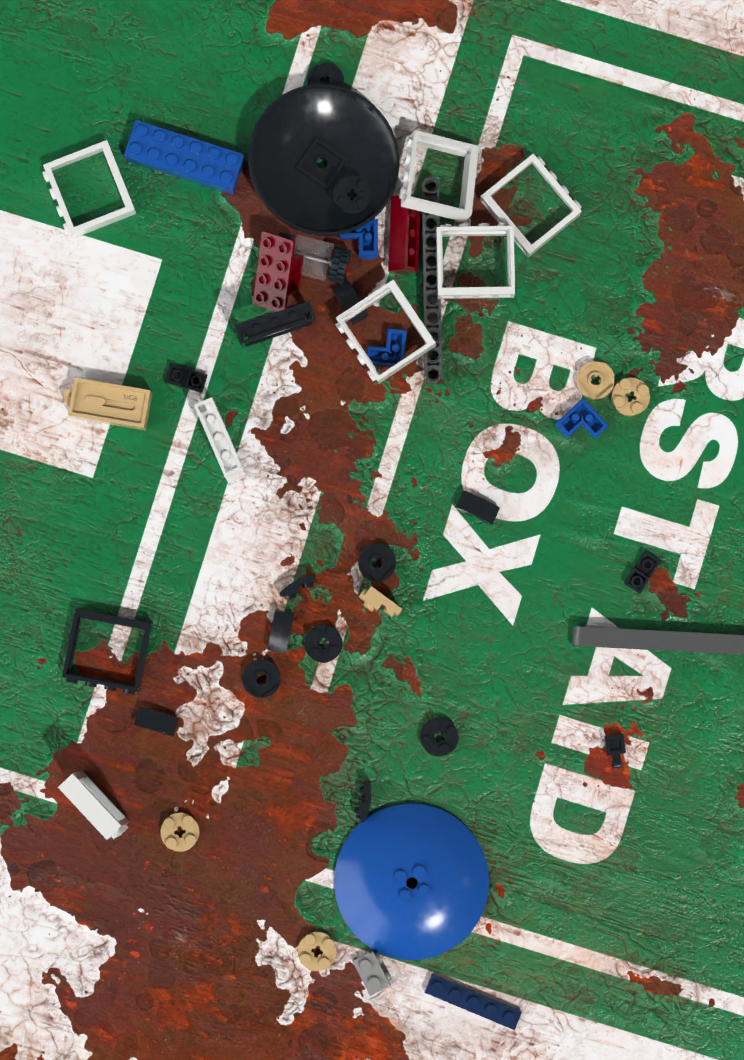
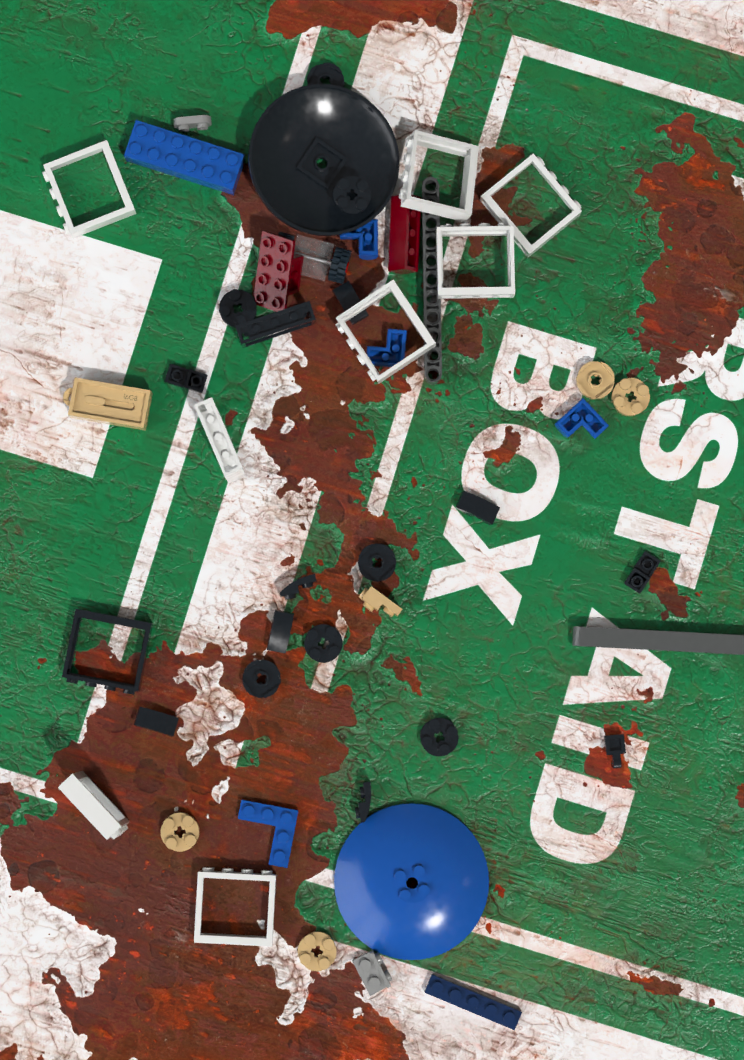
none -> light grey plate [174,115,212,132]
none -> white window [194,867,277,947]
none -> black plate [219,289,257,328]
none -> blue plate [238,800,299,868]

